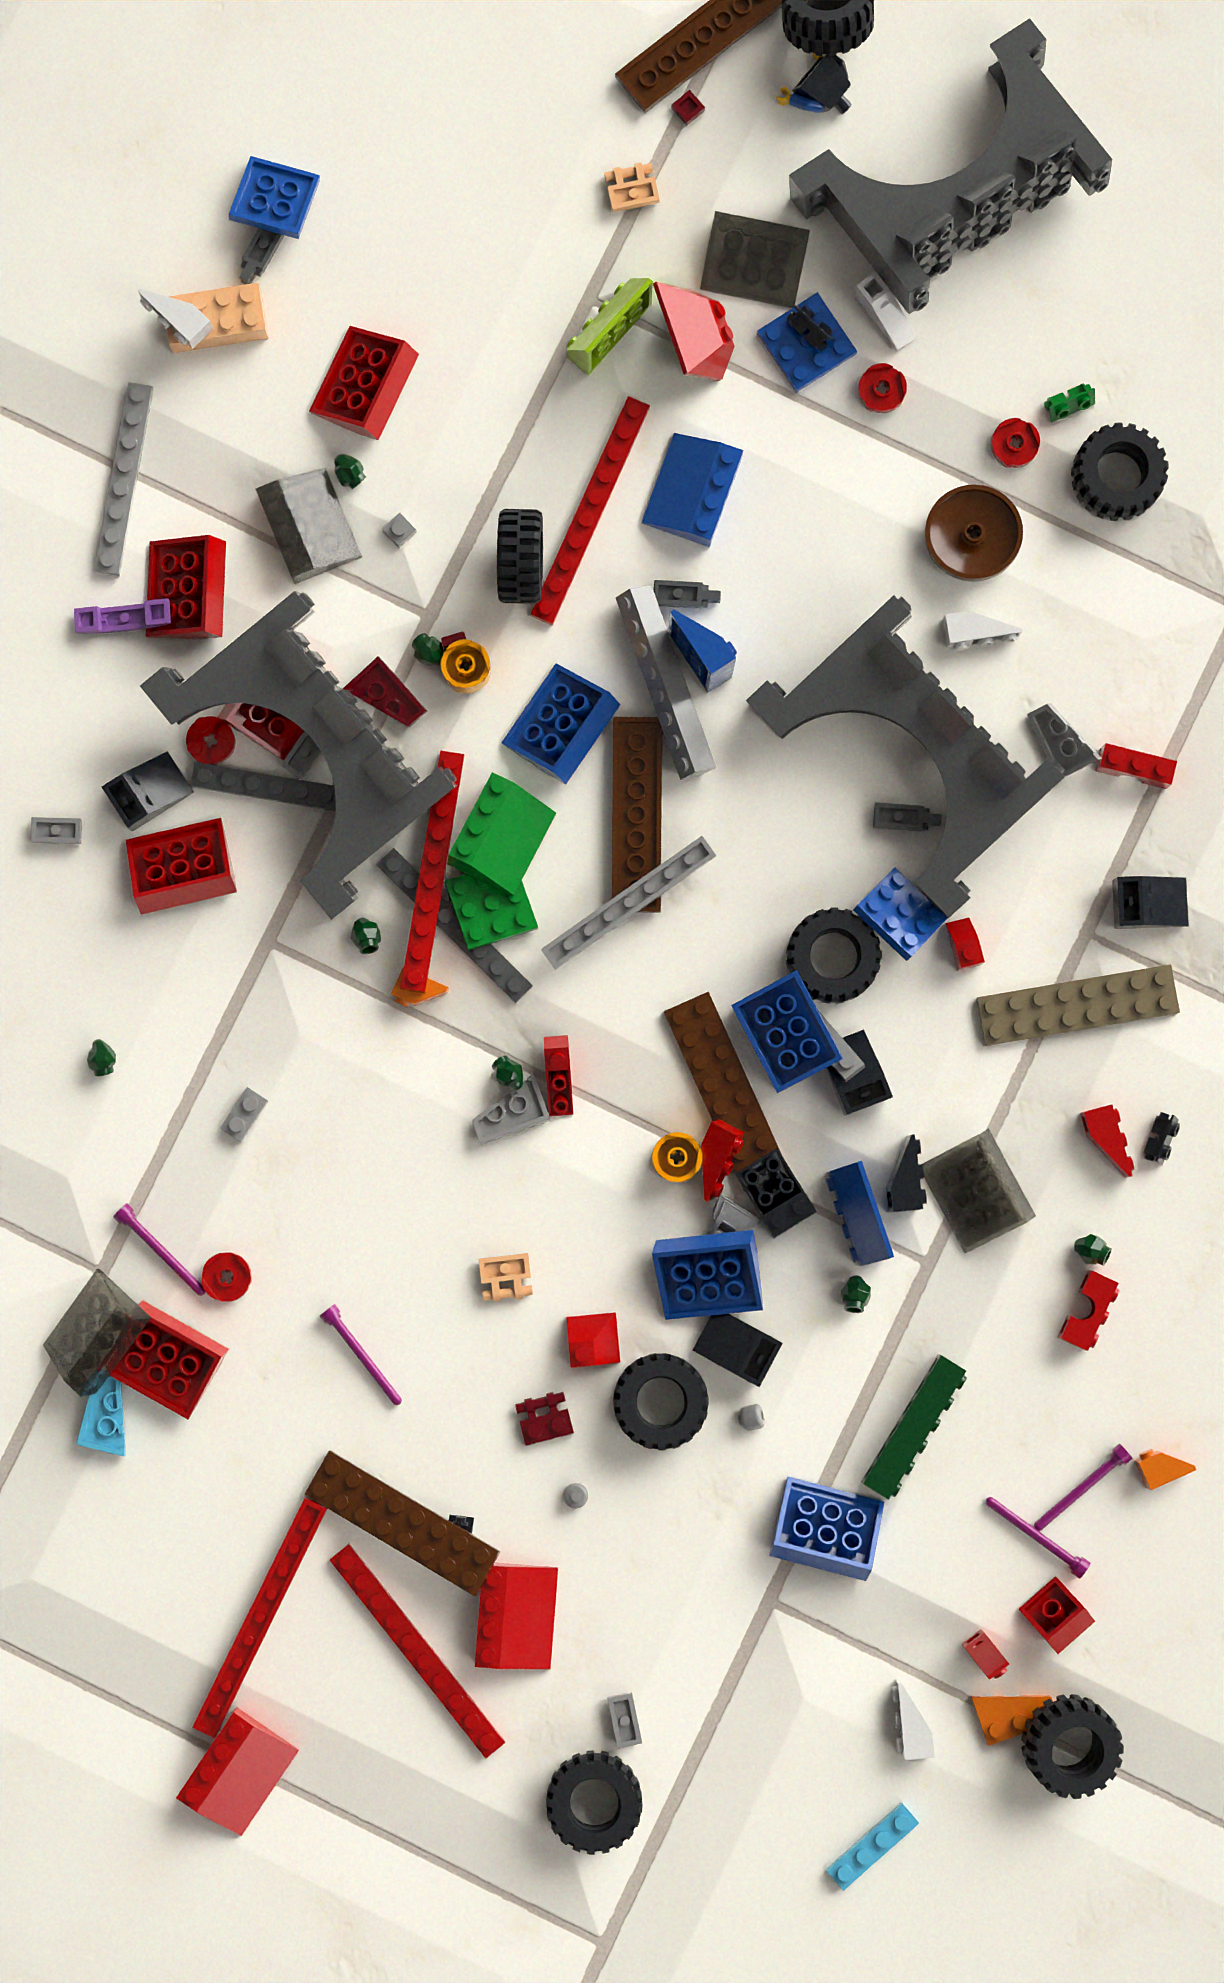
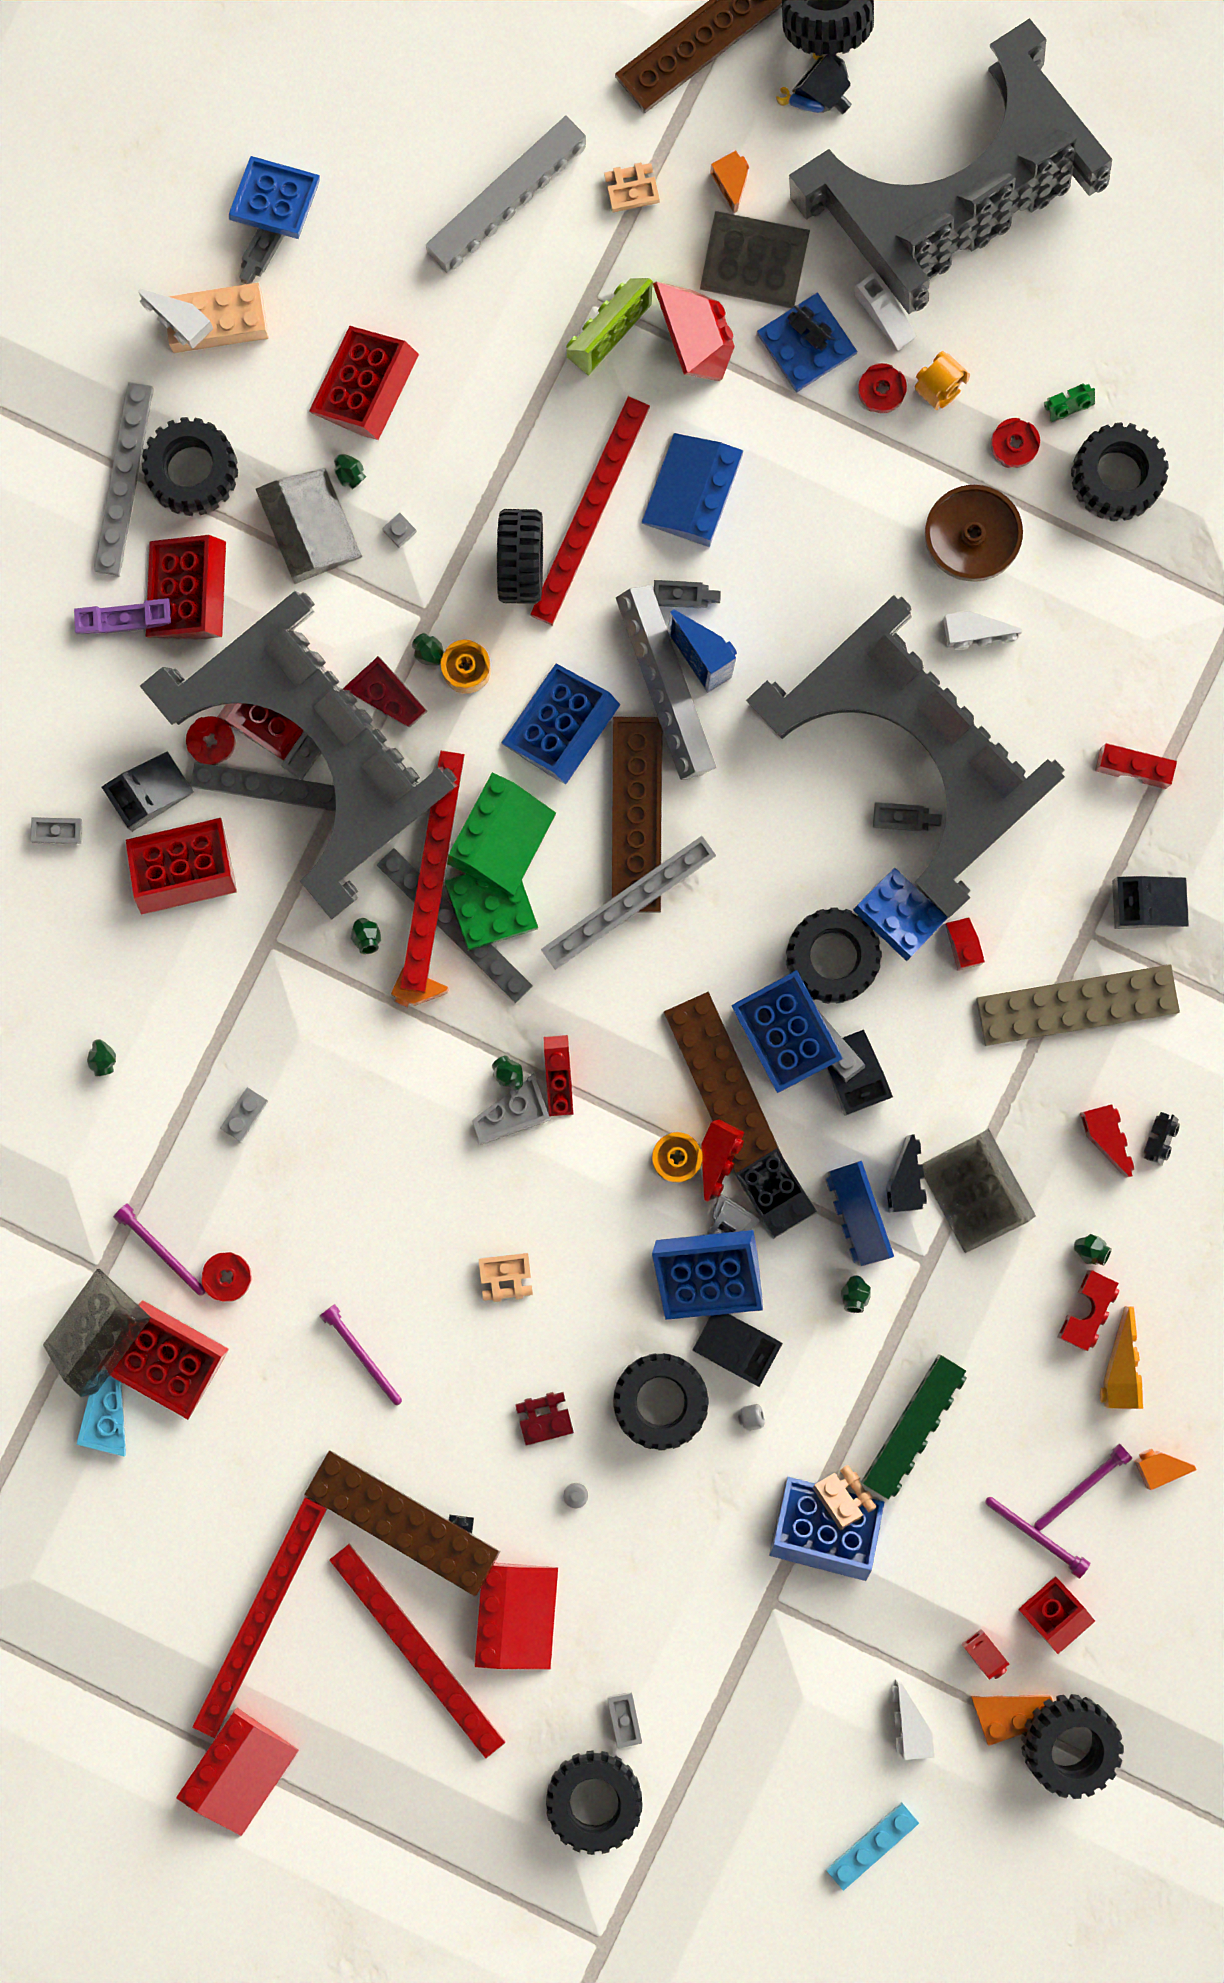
dark red tile [441,631,466,652] -> none
red slope [567,1312,620,1368] -> none
dark red tile [671,90,705,125] -> none
light grey wing [1027,703,1102,777] -> none
none -> black tyre [141,417,238,516]
none -> light grey brick [425,115,586,273]
none -> orange slope [710,150,749,213]
none -> light nougat plate [813,1465,876,1530]
none -> light orange brick [915,351,970,410]
none -> light orange wedge [1100,1306,1143,1409]

